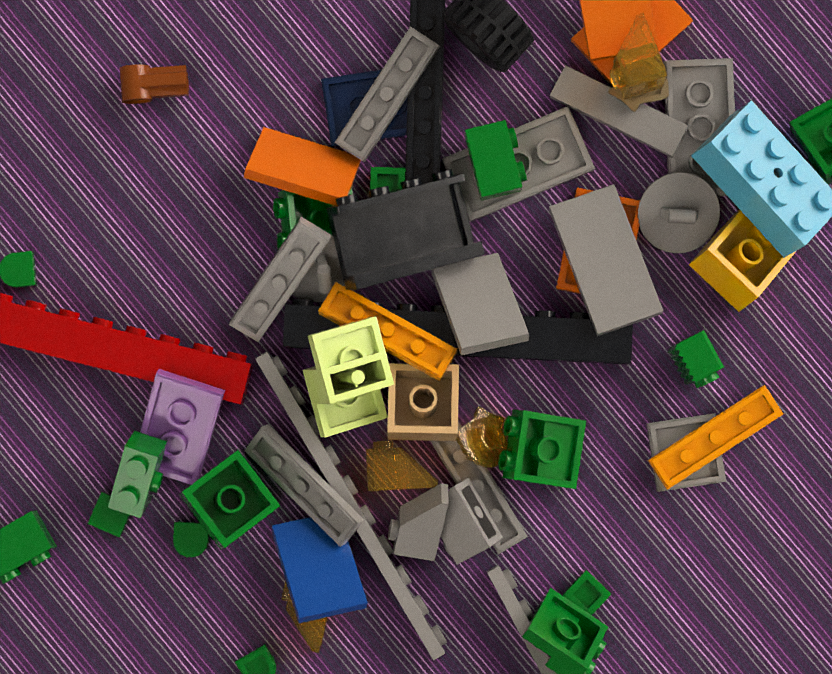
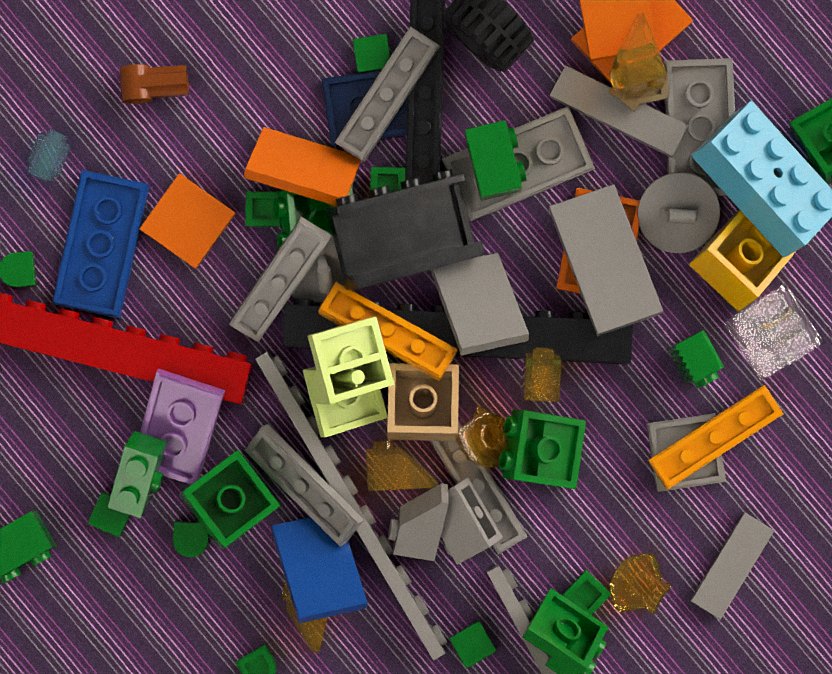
none -> clear light blue brick [26,129,71,183]
none -> blue tile [52,170,150,319]
none -> orange tile [139,173,236,269]
none -> green tile [246,192,281,227]
none -> green tile [353,34,390,73]
none -> green tile [449,620,496,669]
none -> clear yellow slope [521,348,562,402]
none -> clear yellow animal [610,553,672,614]
none -> light grey tile [690,512,775,620]
none -> clear brick [723,283,823,381]

